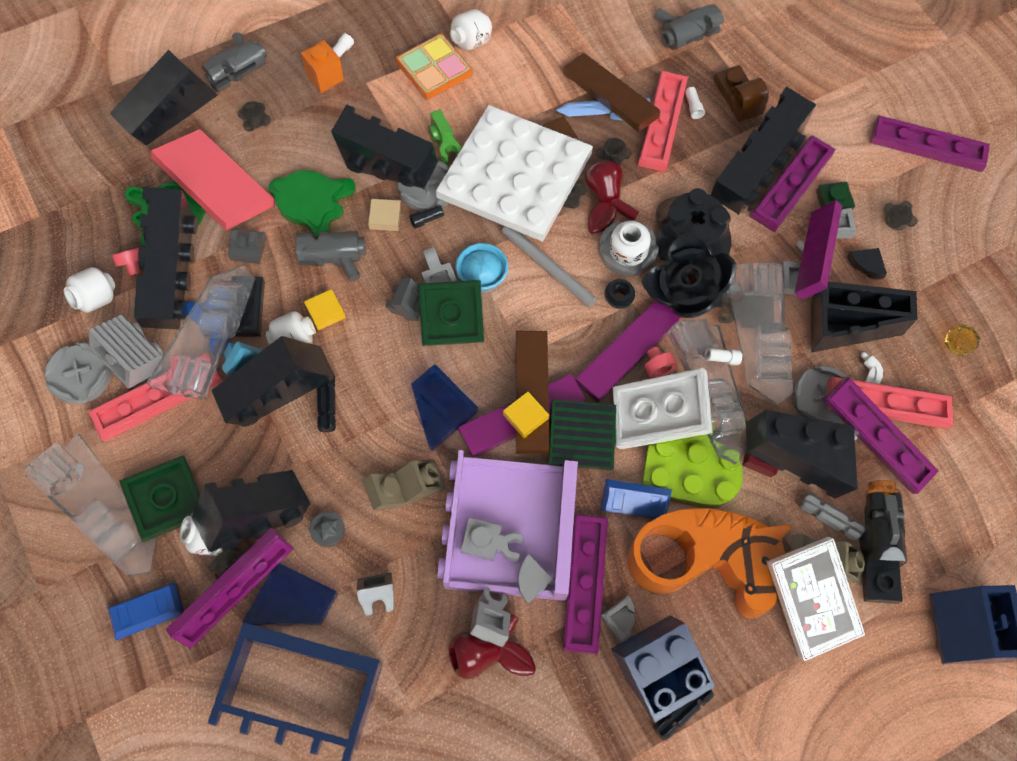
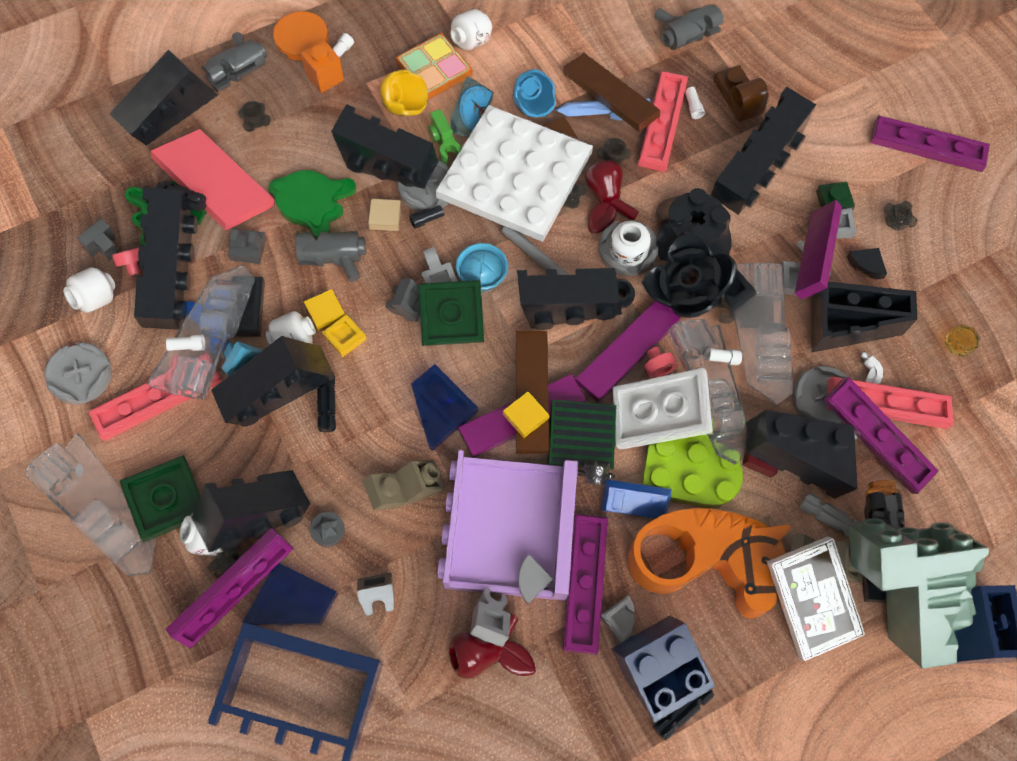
light grey brick [89,314,164,388] -> none
blue tile [107,582,184,640] -> none
light grey plate [461,518,524,562] -> none
magenta tile [750,135,836,233] -> none
none -> dark grey tile [77,219,118,260]
none -> black axle [156,181,207,212]
none -> white piece [166,334,205,351]
none -> orange tile [273,11,329,61]
none -> yellow tile [322,314,367,358]
none -> yellow hair [380,70,428,116]
none -> slope [451,77,494,137]
none -> dark azure hair [513,69,556,118]
none -> black wedge [517,268,622,330]
none -> clear smoke plate [577,460,616,485]
none -> black tile [725,269,757,312]
none -> sand green brick [849,518,989,669]

